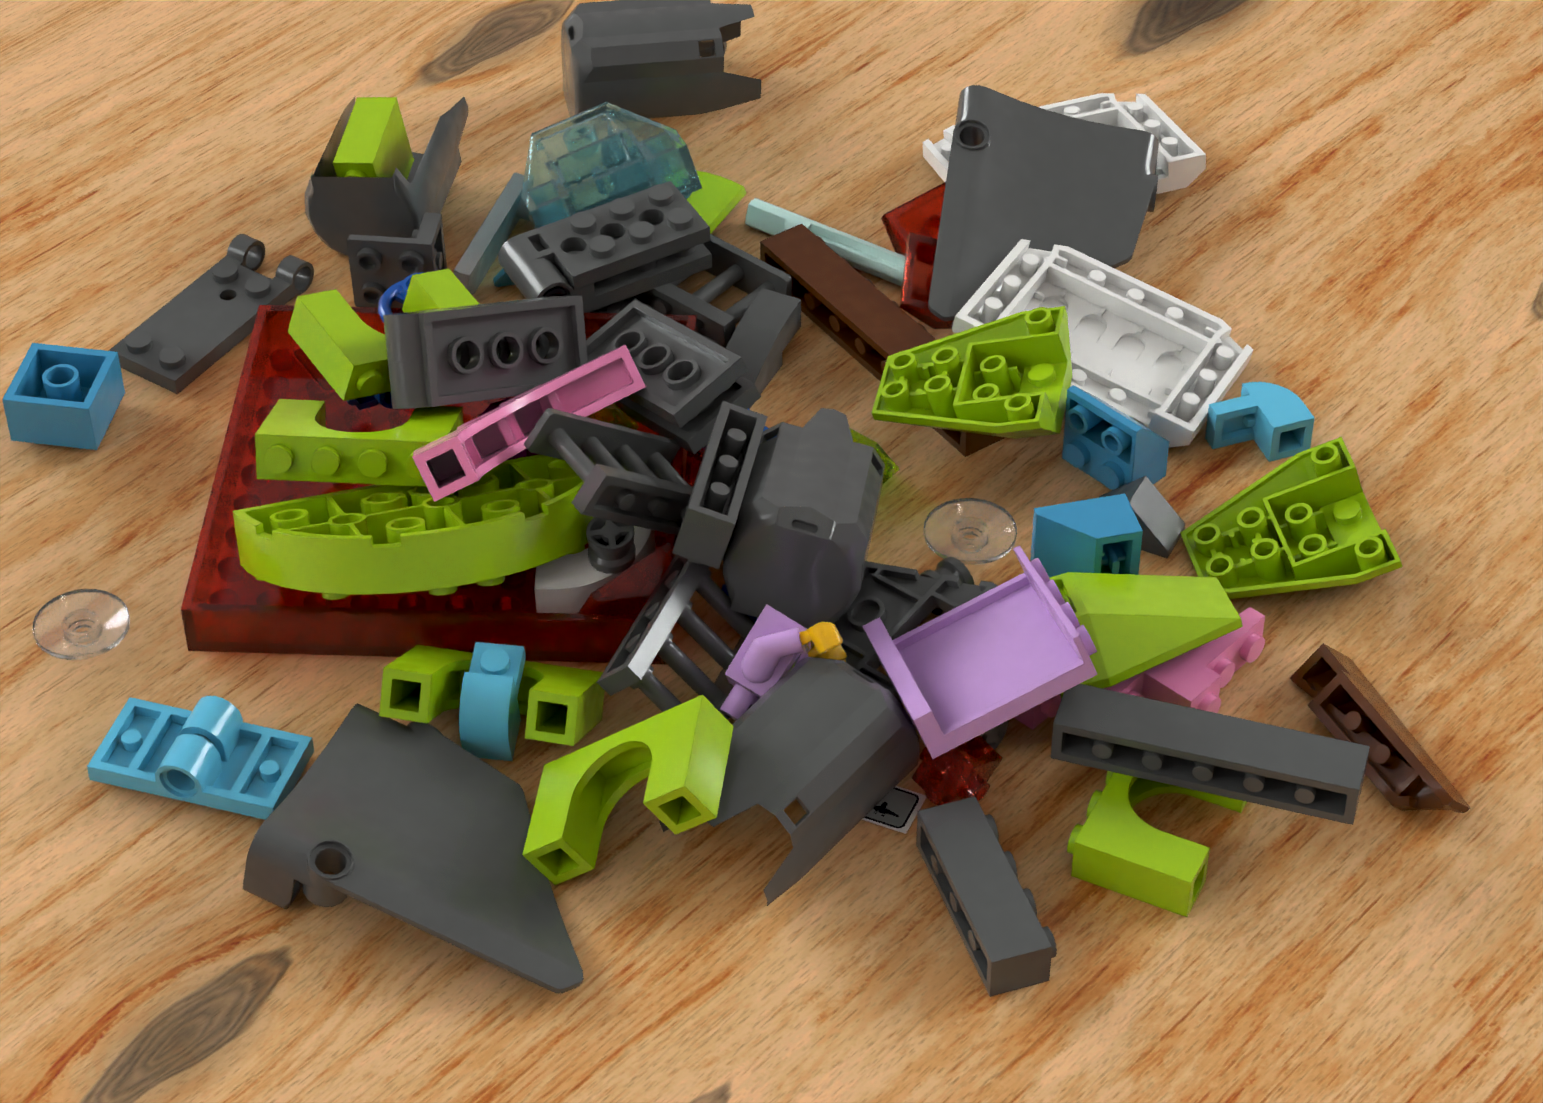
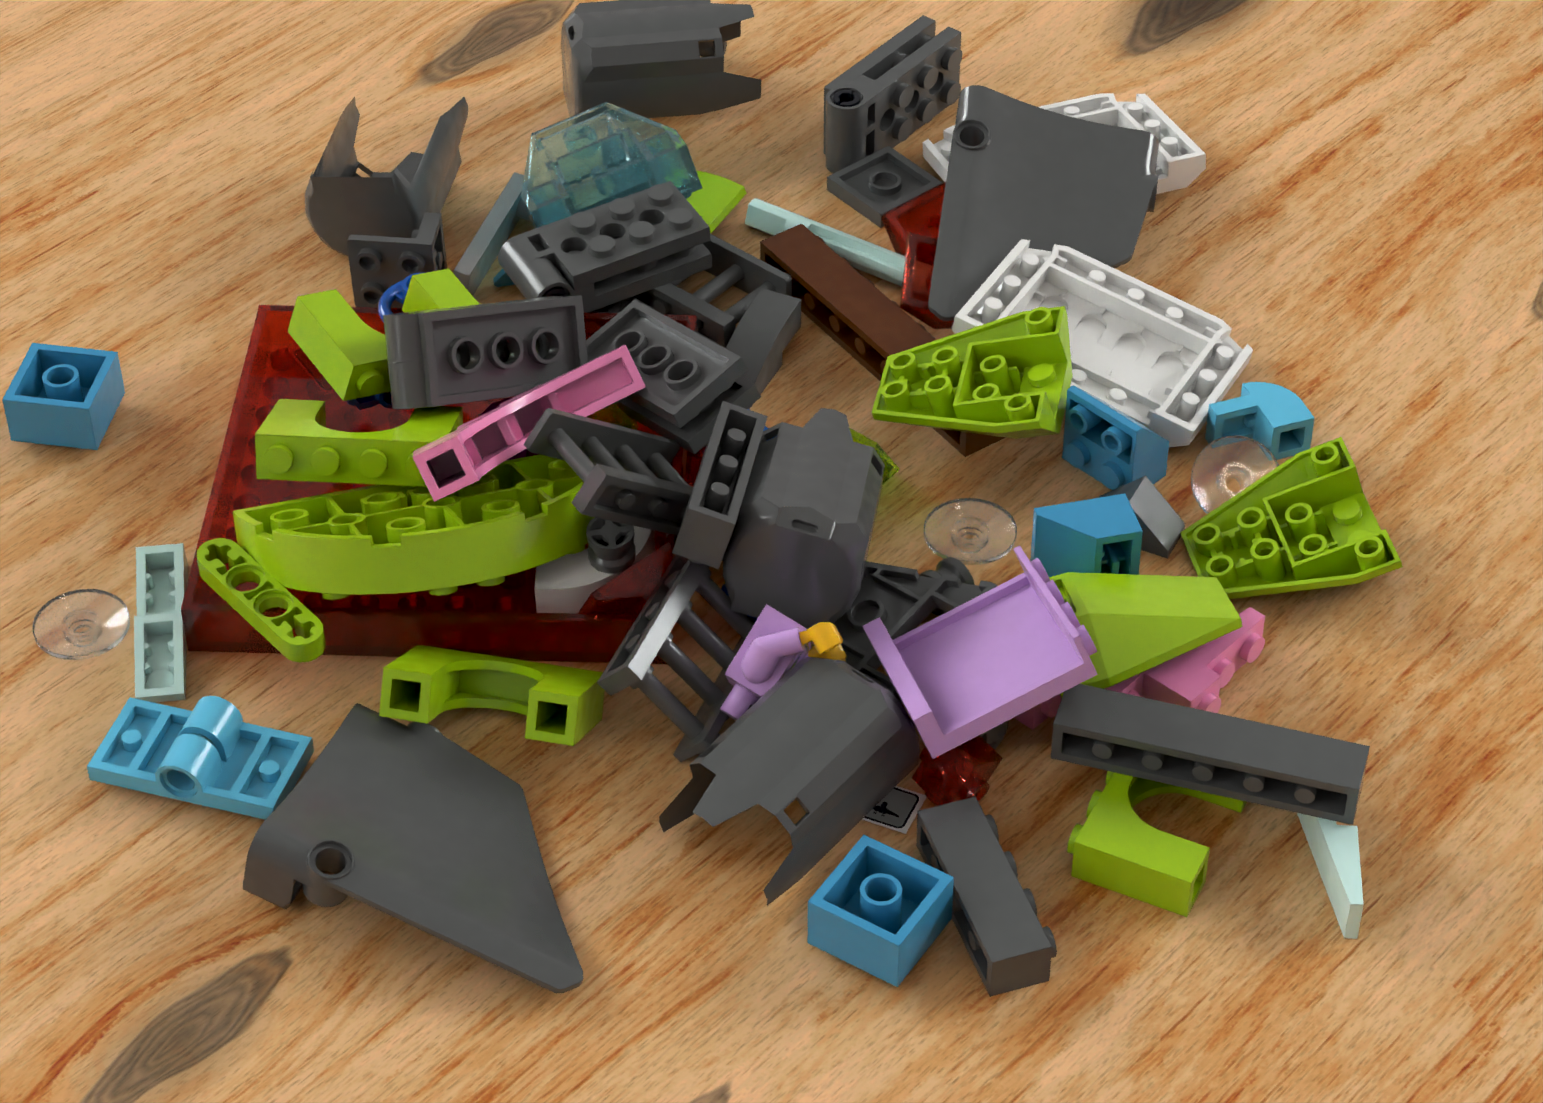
dark grey hinge [109,234,314,394] -> none
lime brick [333,97,414,179] -> none
medium azure brick [459,642,526,761] -> none
lime arch [522,694,734,885] -> none
reddish brown wedge [1290,643,1470,813] -> none
none -> light aqua slope [134,543,188,703]
none -> lime beam [197,538,326,663]
none -> dark azure brick [807,835,954,987]
none -> dark grey hinge [824,15,962,173]
none -> dark grey tile [827,146,943,228]
none -> clear dish [1191,435,1279,514]
none -> light aqua slope [1297,813,1364,939]

